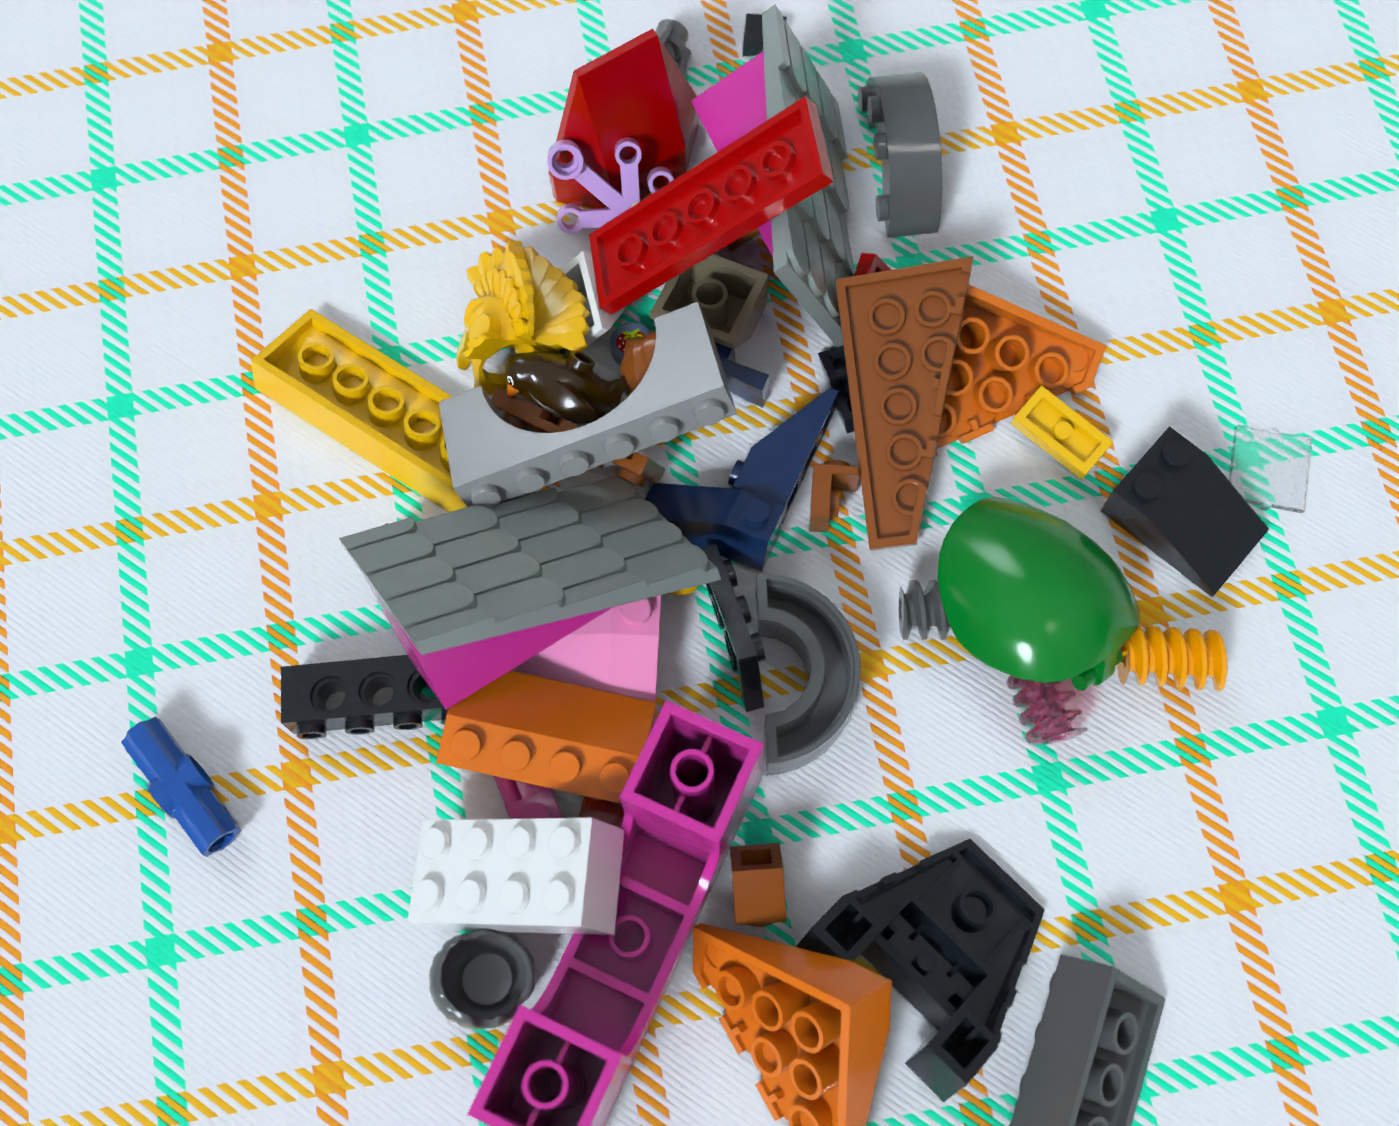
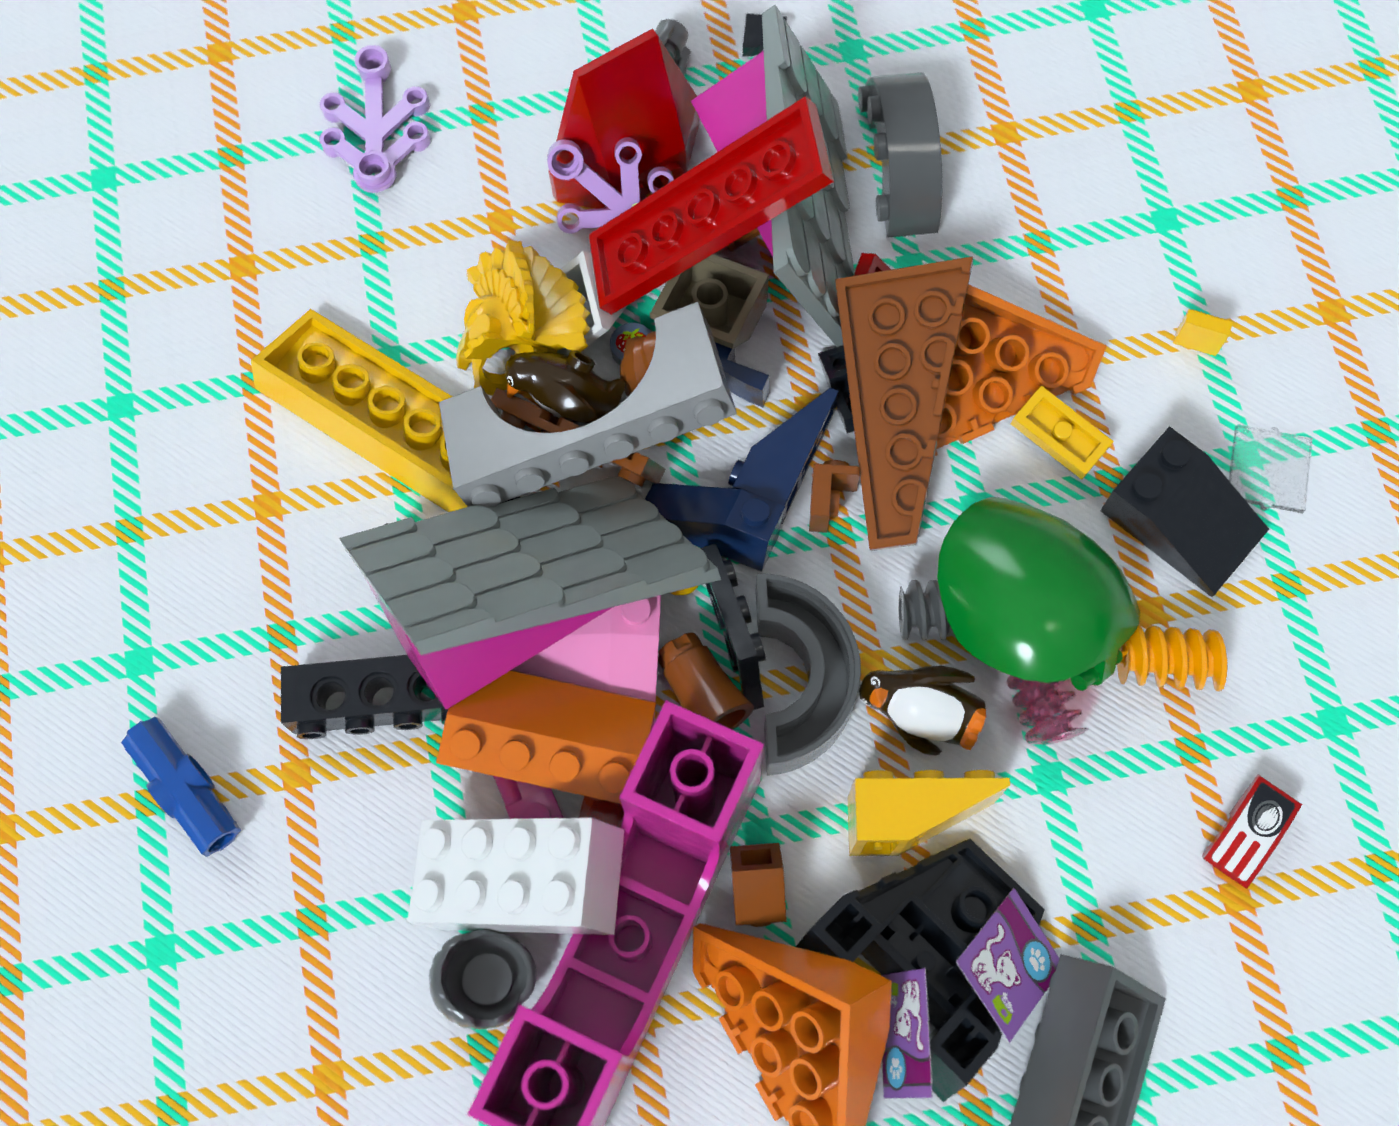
none -> lavender plant [320,45,431,193]
none -> dark orange plant [658,632,754,730]
none -> yellow slope [847,770,1010,856]
none -> animal [859,666,986,756]
none -> sticker [881,968,933,1098]
none -> sticker [956,888,1059,1043]
none -> yellow tile [1173,309,1233,356]
none -> slope [1202,774,1302,889]

